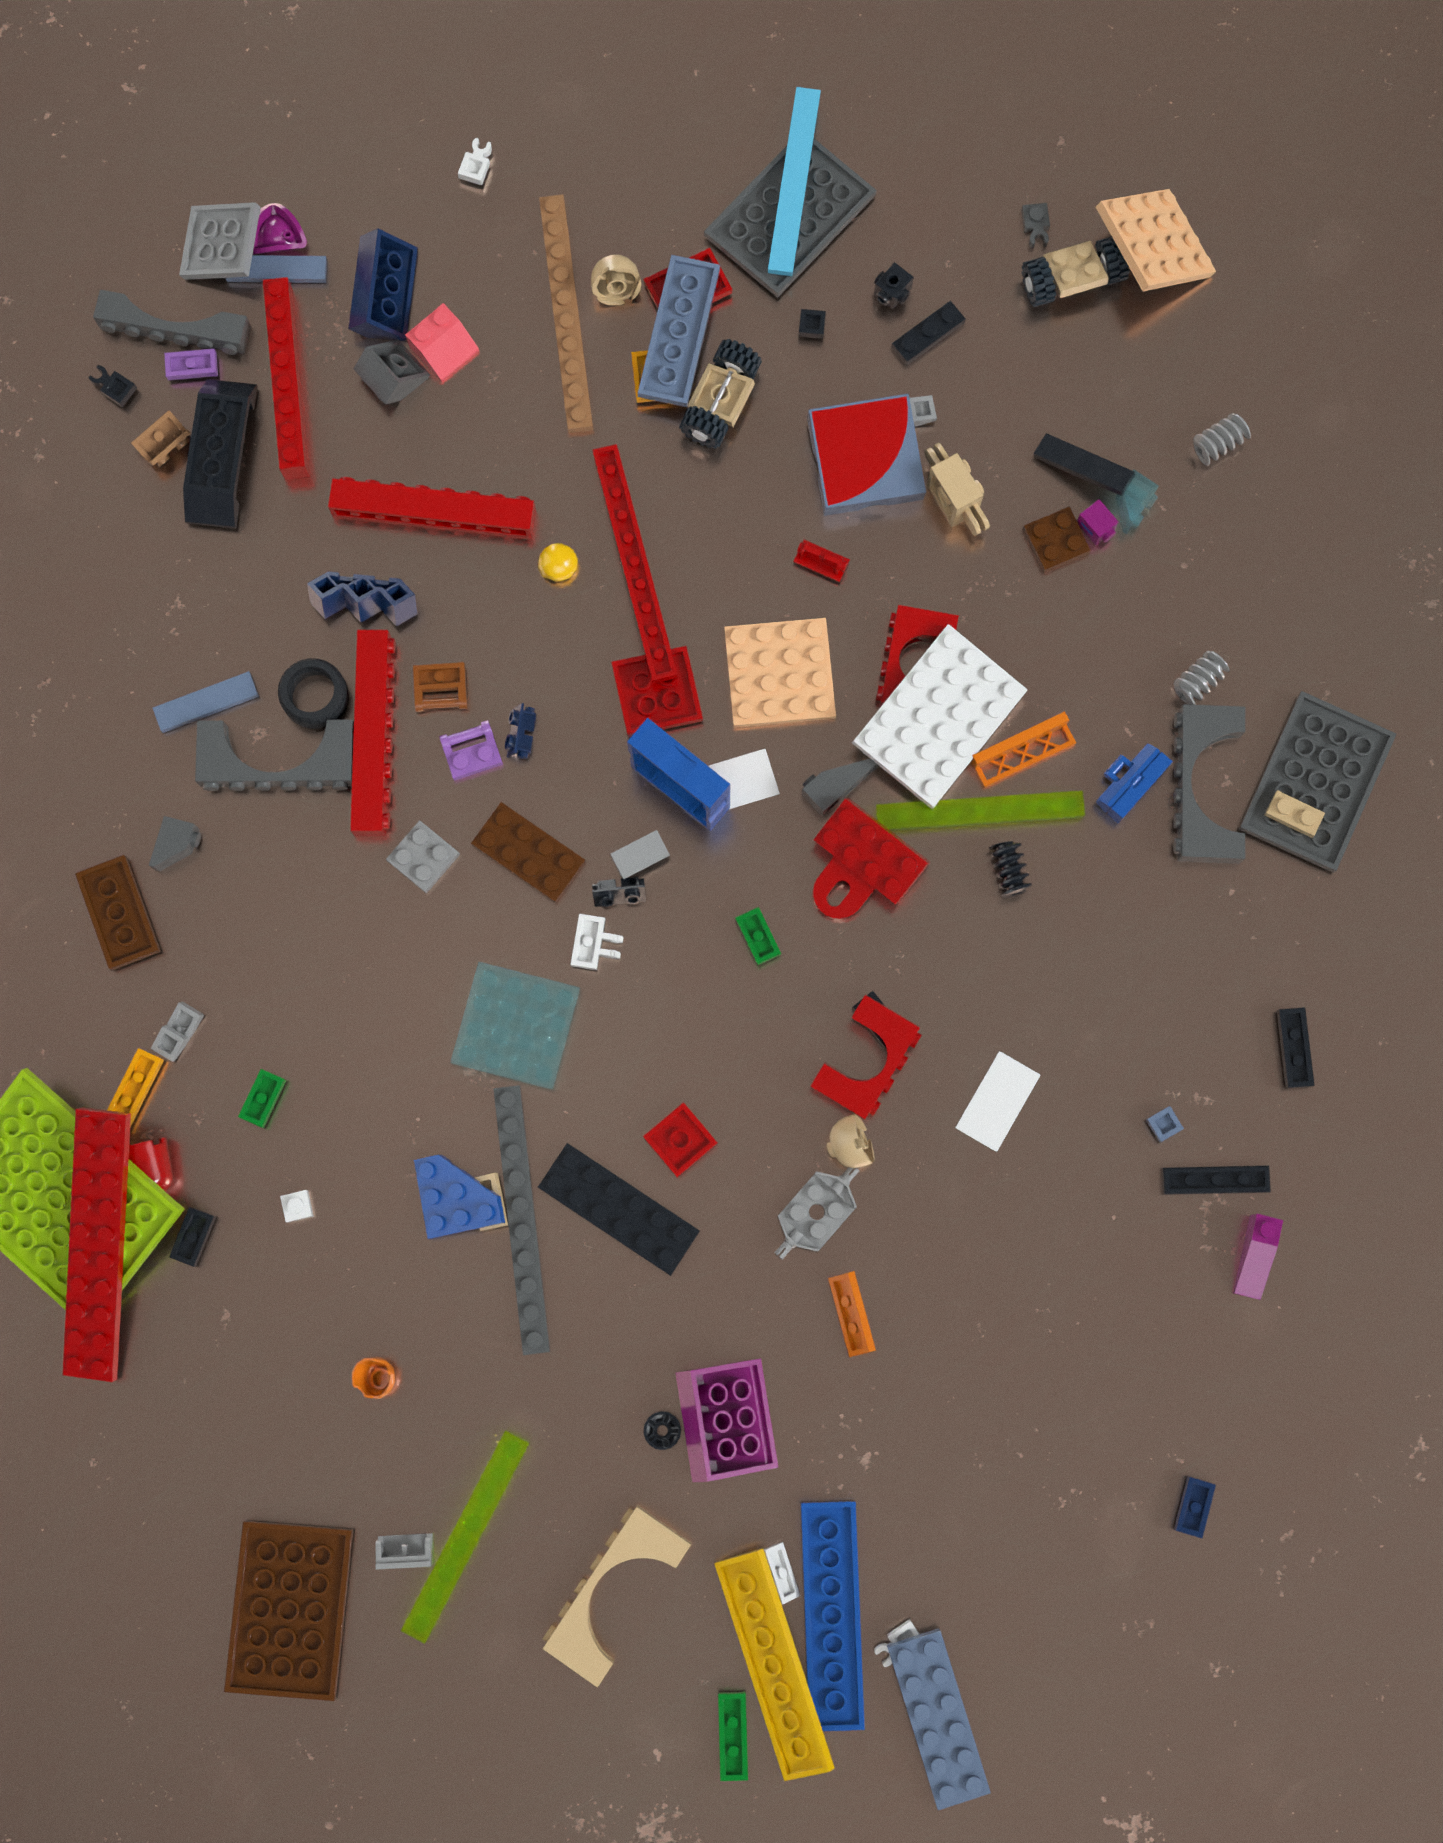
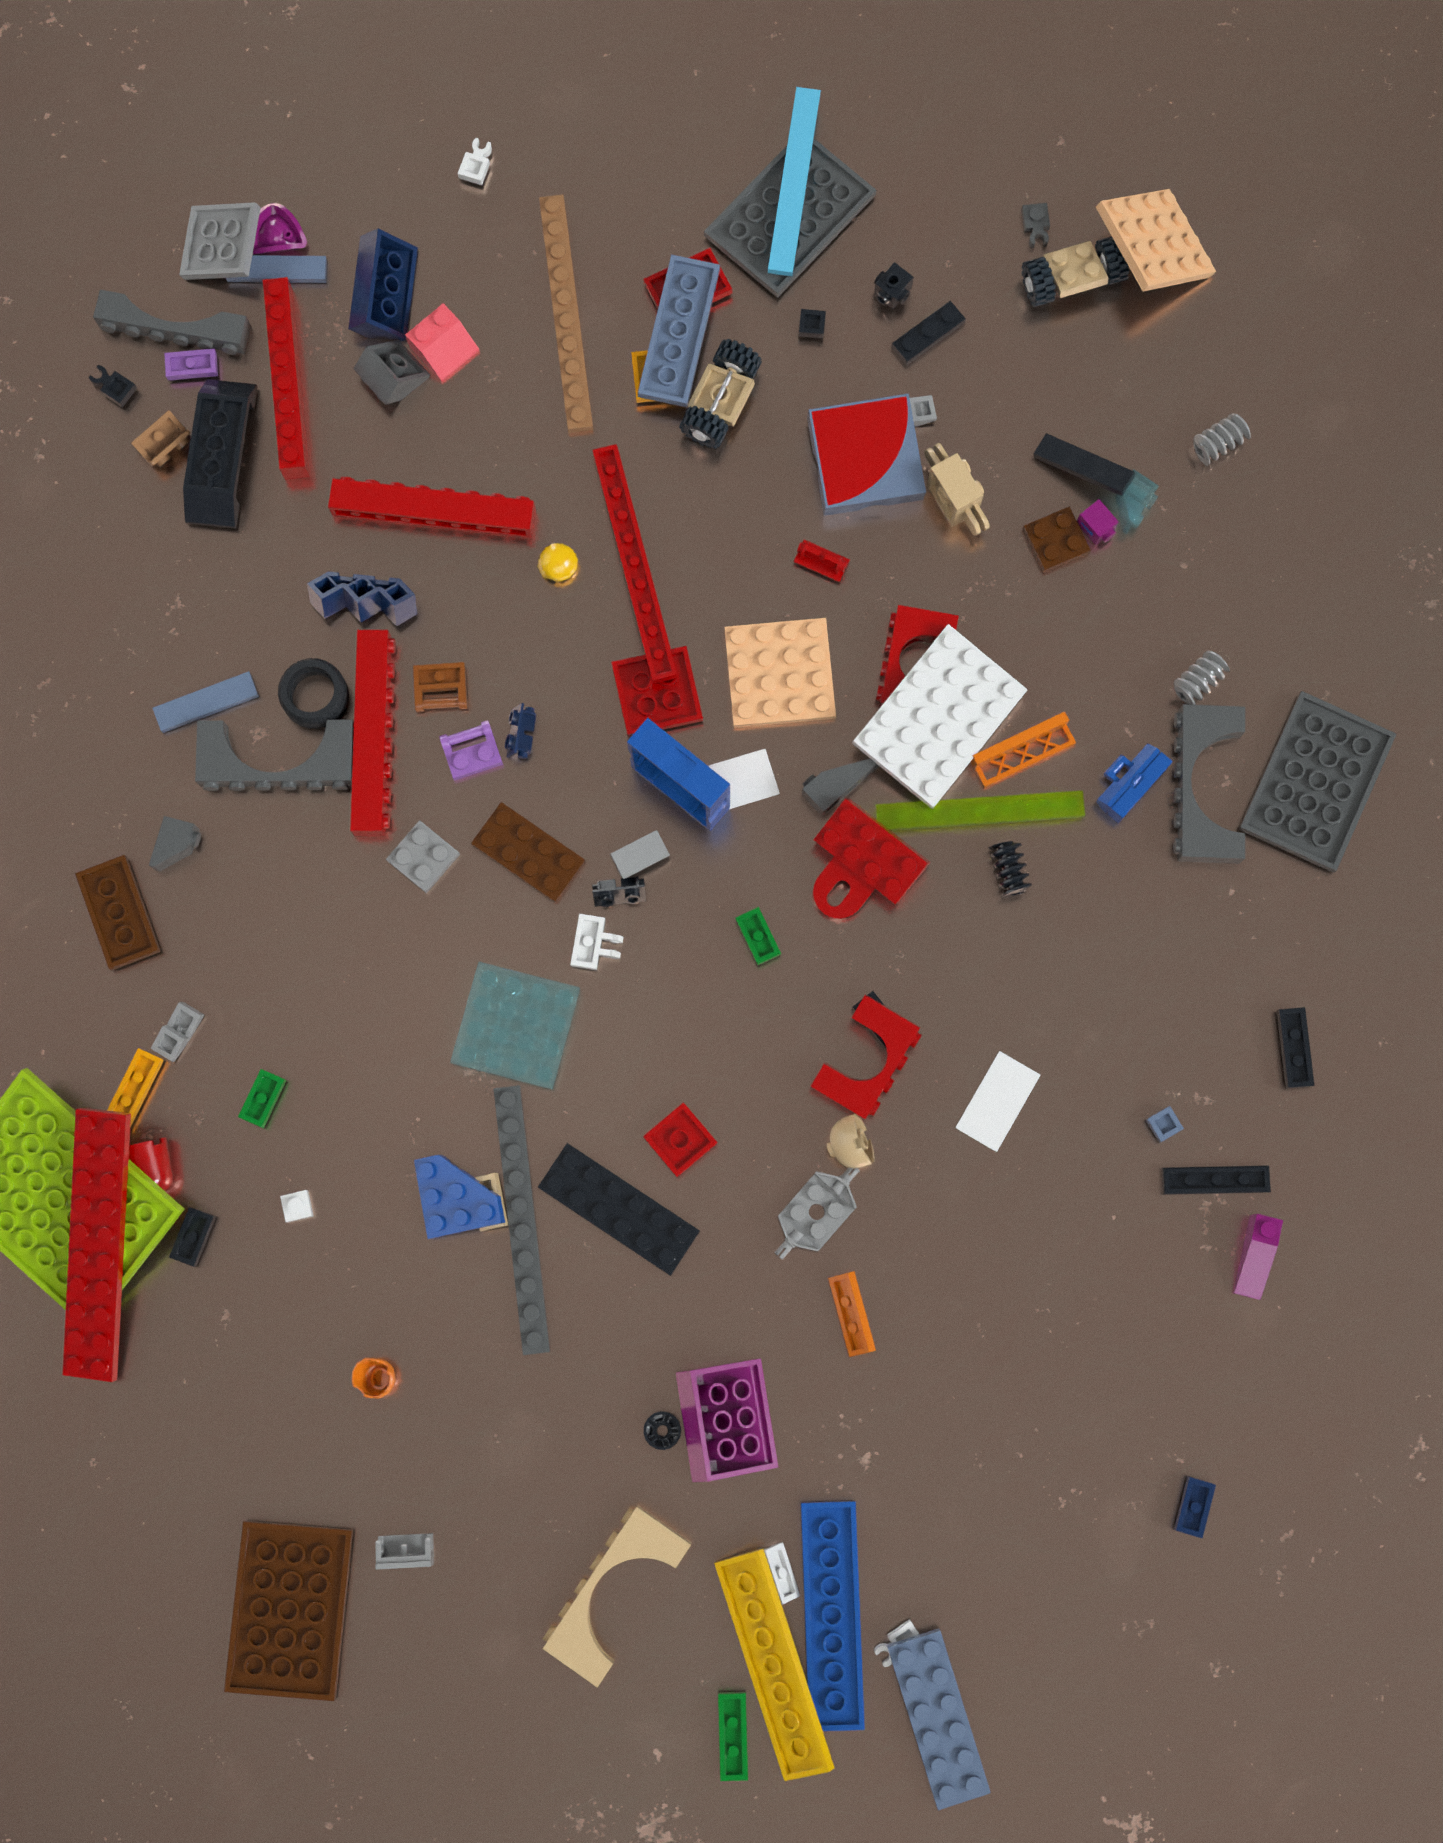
clear neon green plate [401,1430,530,1644] -> none
tan cylinder [591,255,641,305] -> none
tan plate [1265,790,1325,838] -> none

